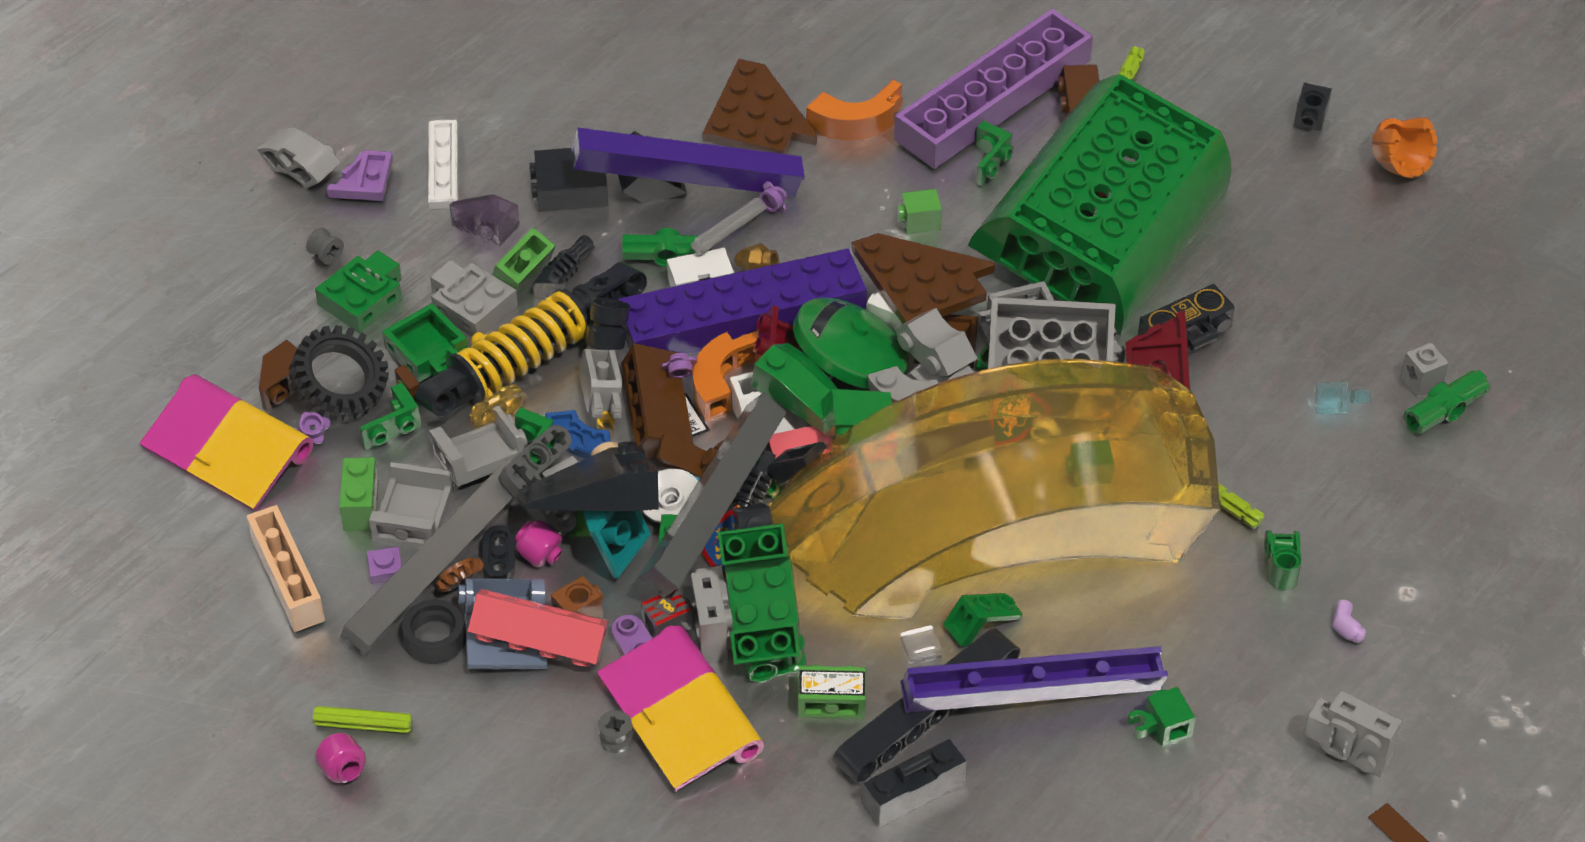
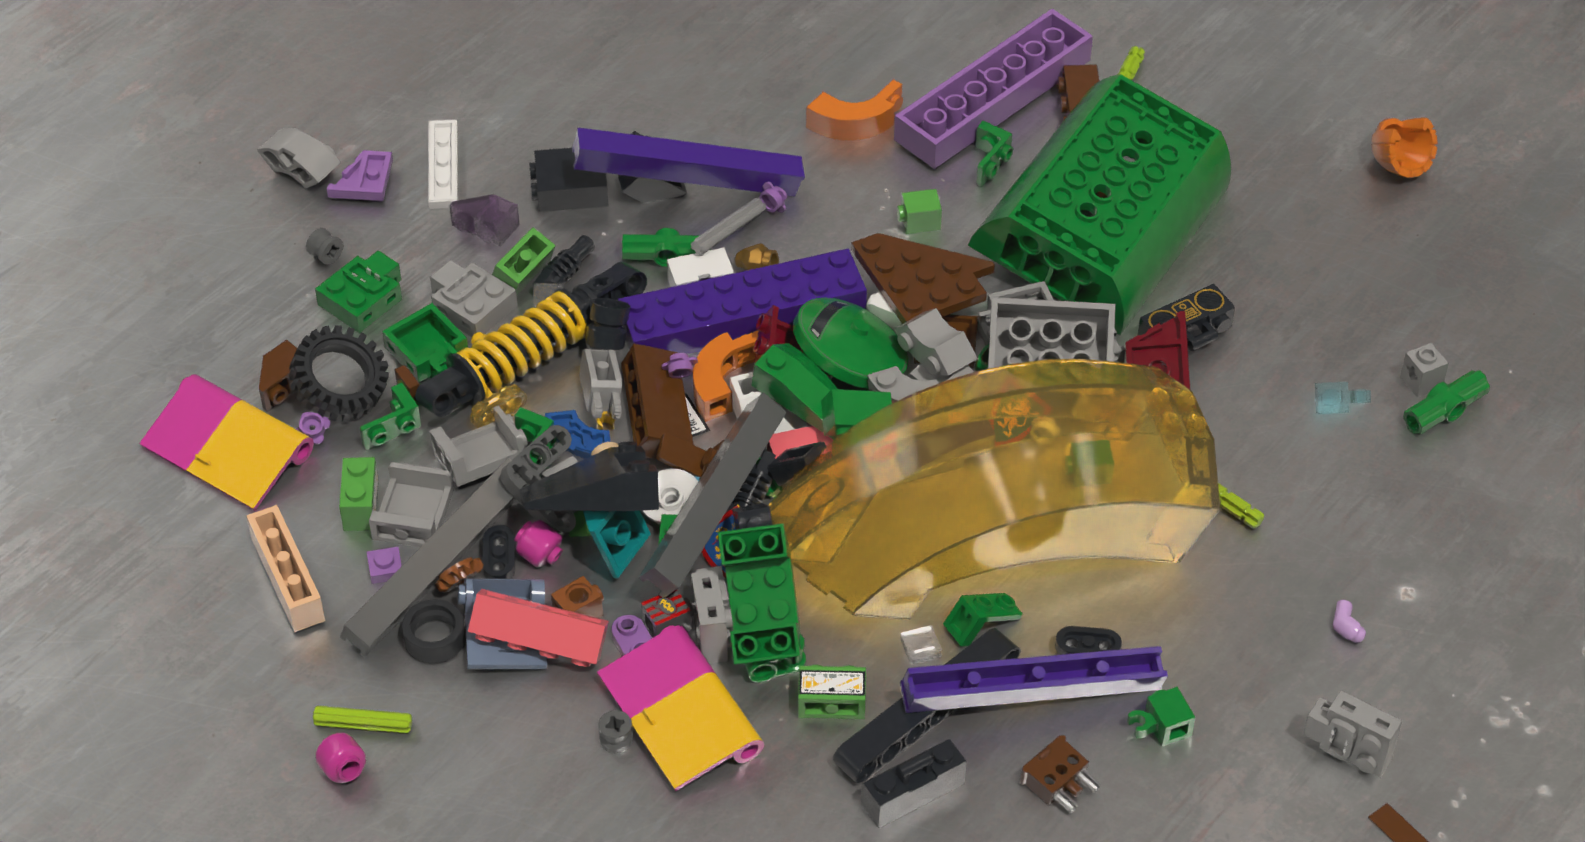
reddish brown wing [703,58,817,154] -> none
green piece [1264,530,1302,591] -> none
black brick [1294,82,1332,131] -> none
none -> reddish brown piece [1019,735,1101,813]
none -> black plate [1055,626,1122,655]

